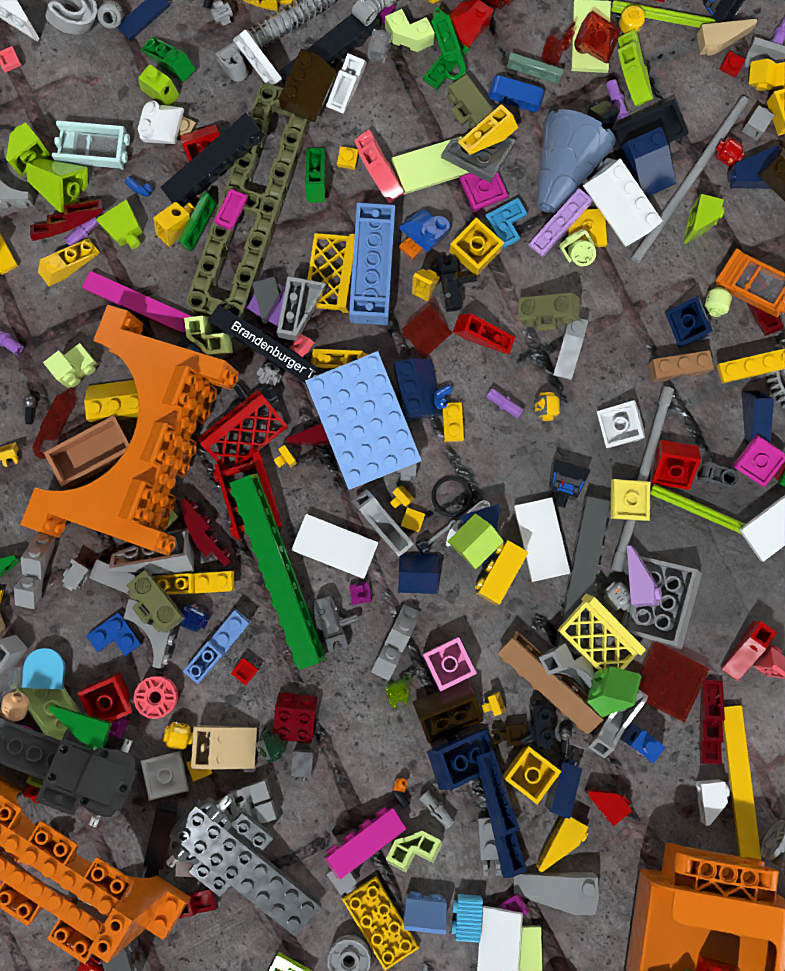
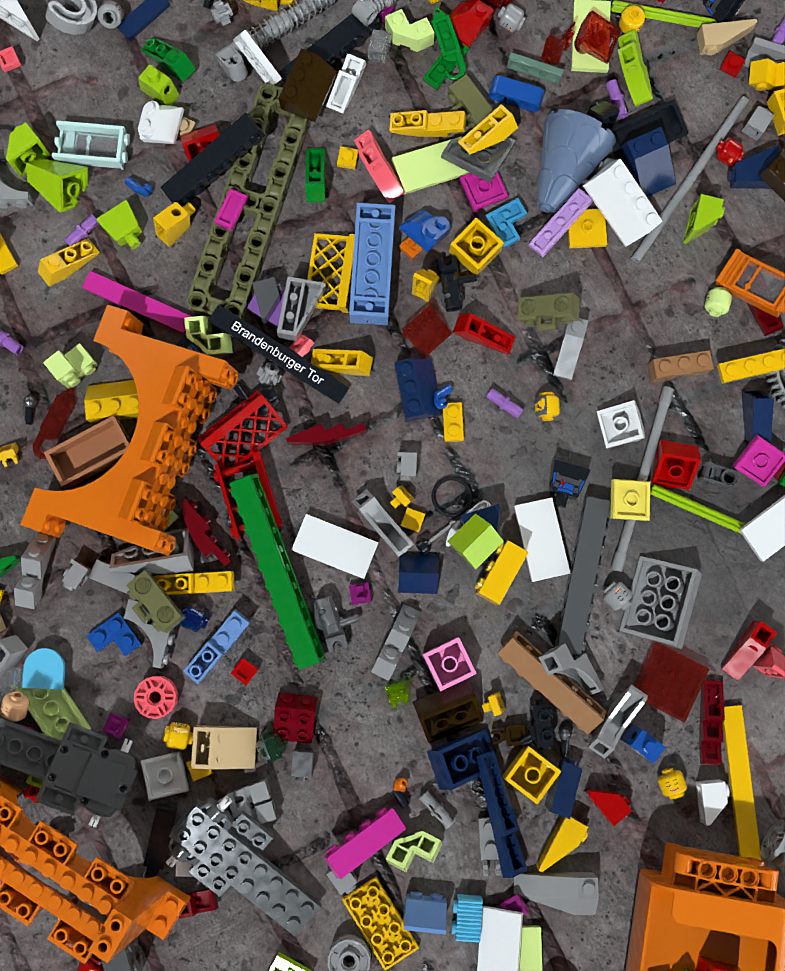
dark red slope [30,199,103,241] -> none
green slope [49,705,112,750] -> none
red slope [78,672,132,722] -> none
green tile [178,192,217,252] -> none
yellow tile [274,445,297,468] -> none
light blue plate [305,351,422,490] -> none
light yellow fence [558,594,646,670] -> none
yellowish green piece [559,229,596,266] -> none
bright green slope [587,666,641,717] -> none
lavender slope [627,546,662,607] -> none
dark blue slope [665,296,713,347] -> none
none -> yellow slope [389,110,466,137]
none -> light grey head [497,3,526,33]
none -> yellow head [657,767,687,799]

